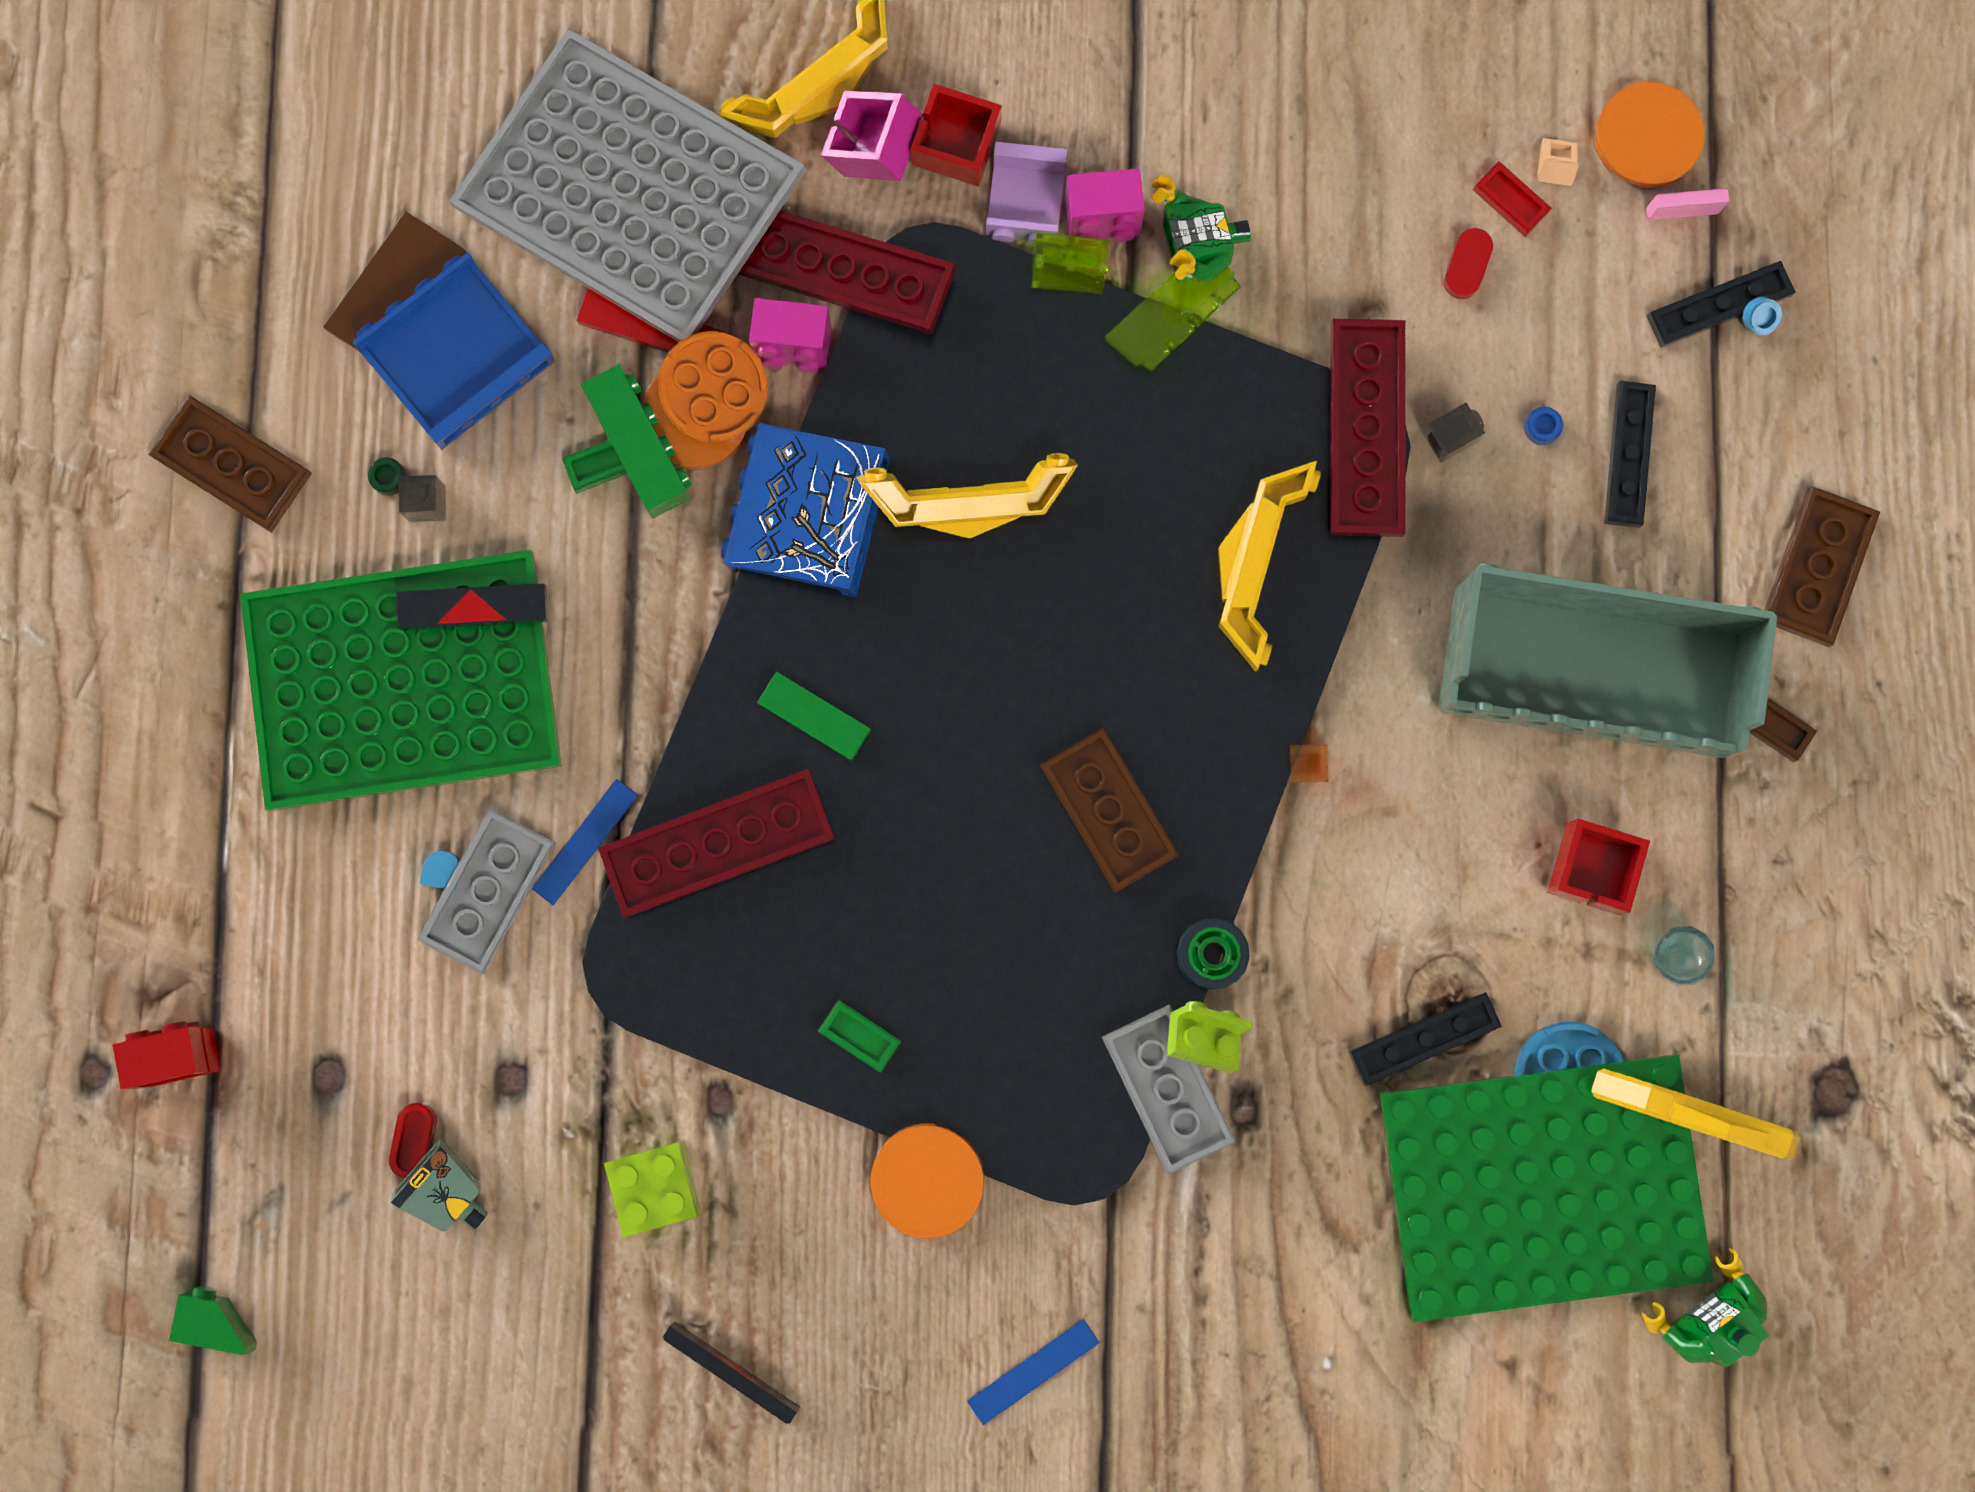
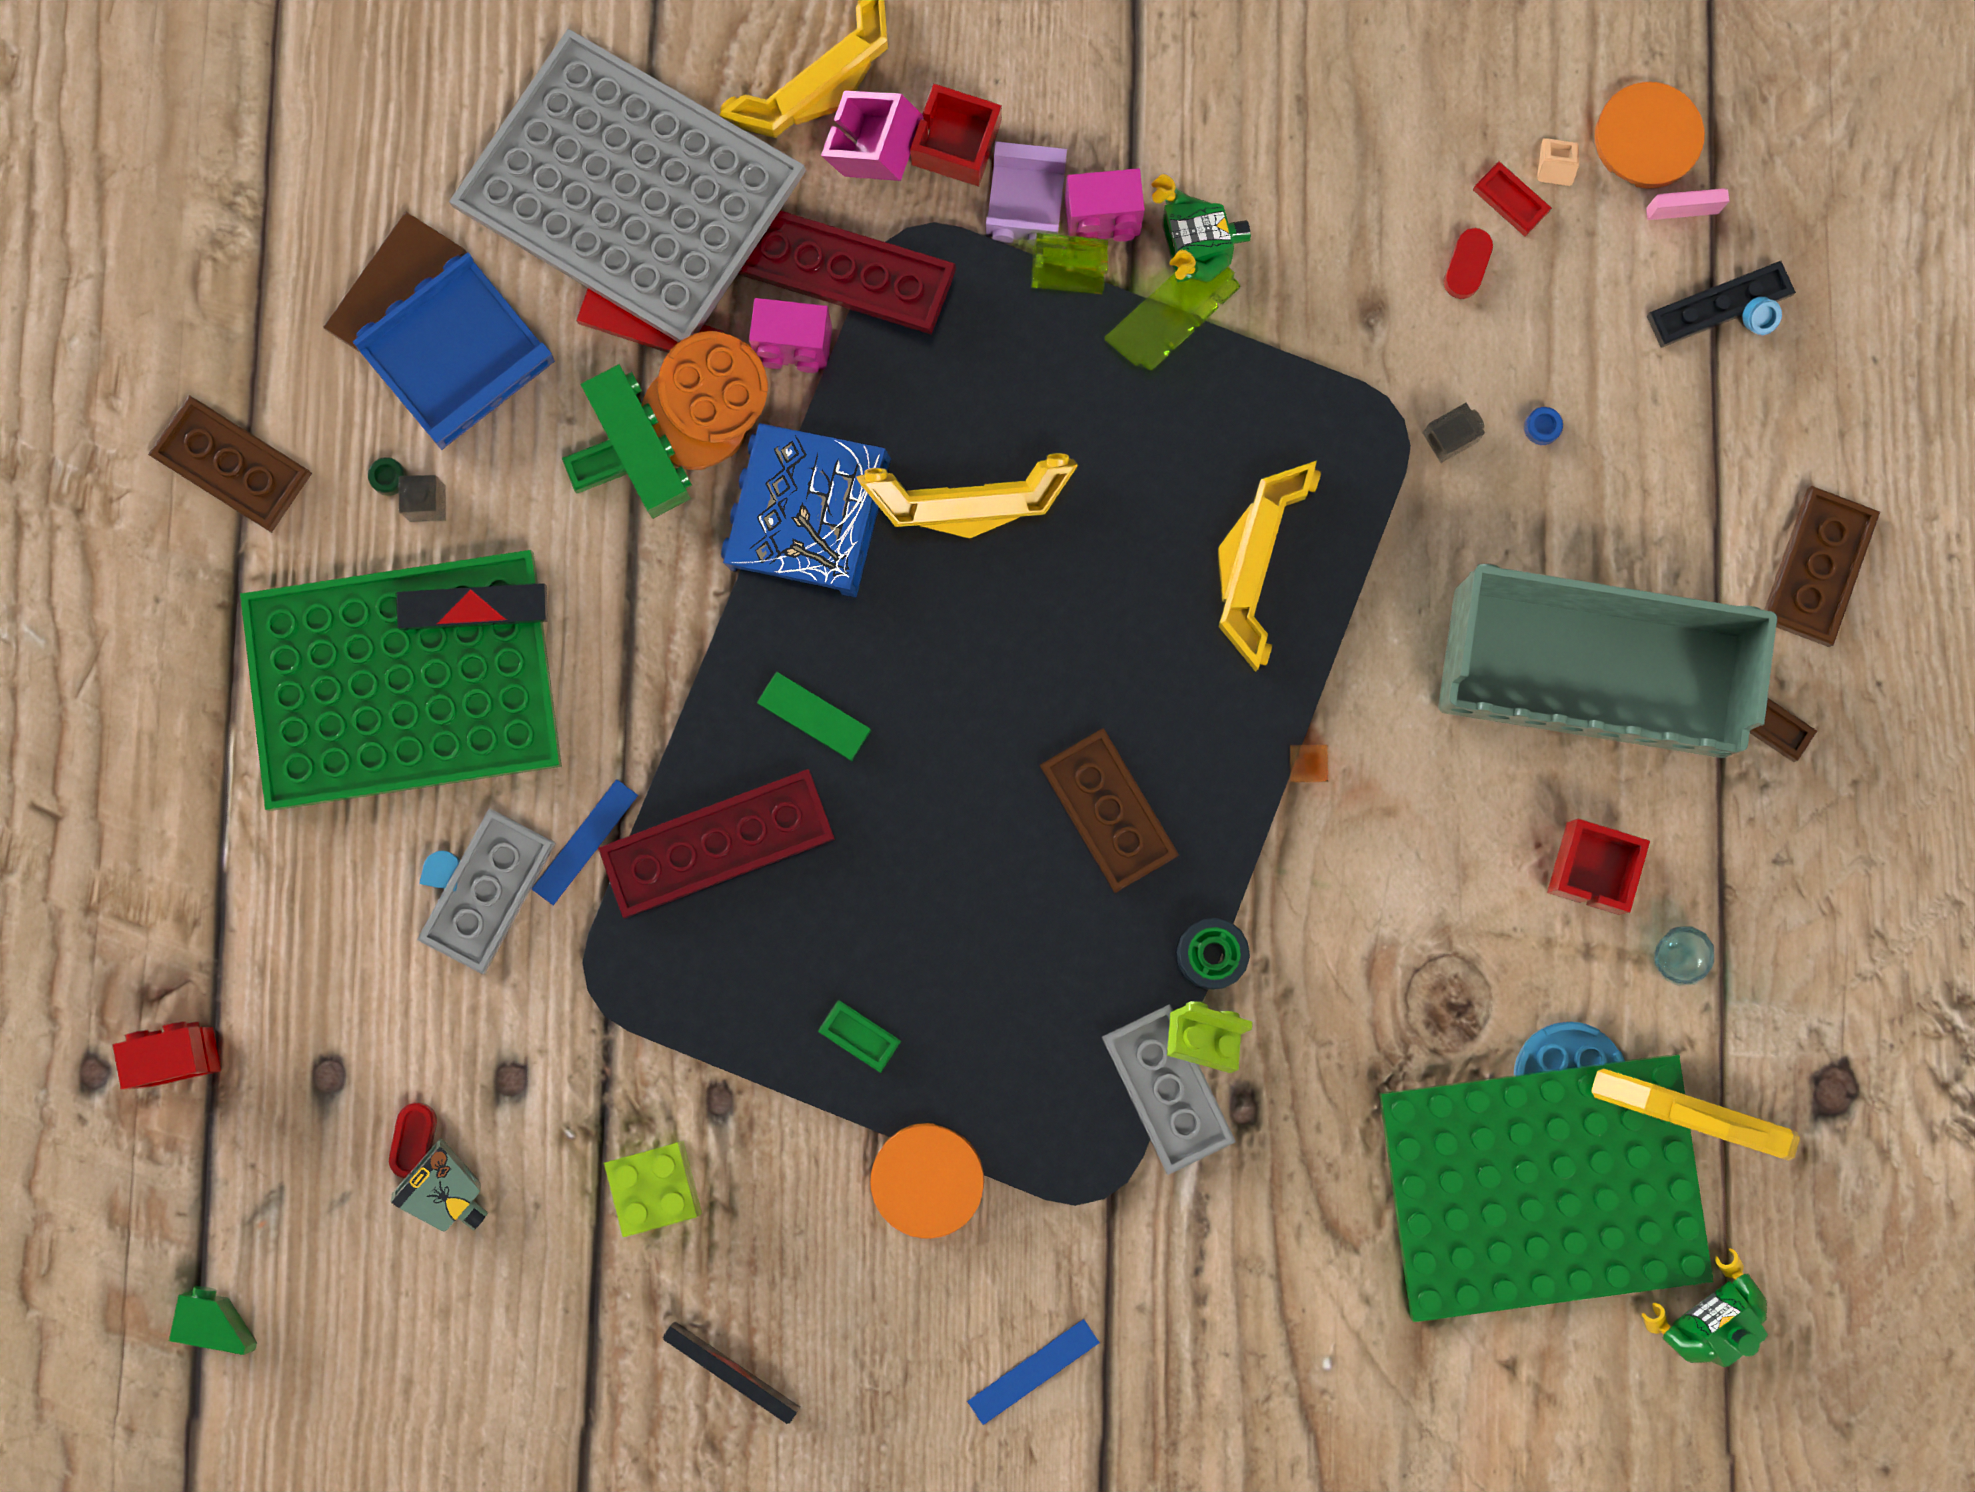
dark red plate [1330,318,1406,537] -> none
black tile [1348,992,1502,1086] -> none
black tile [1604,381,1656,528] -> none

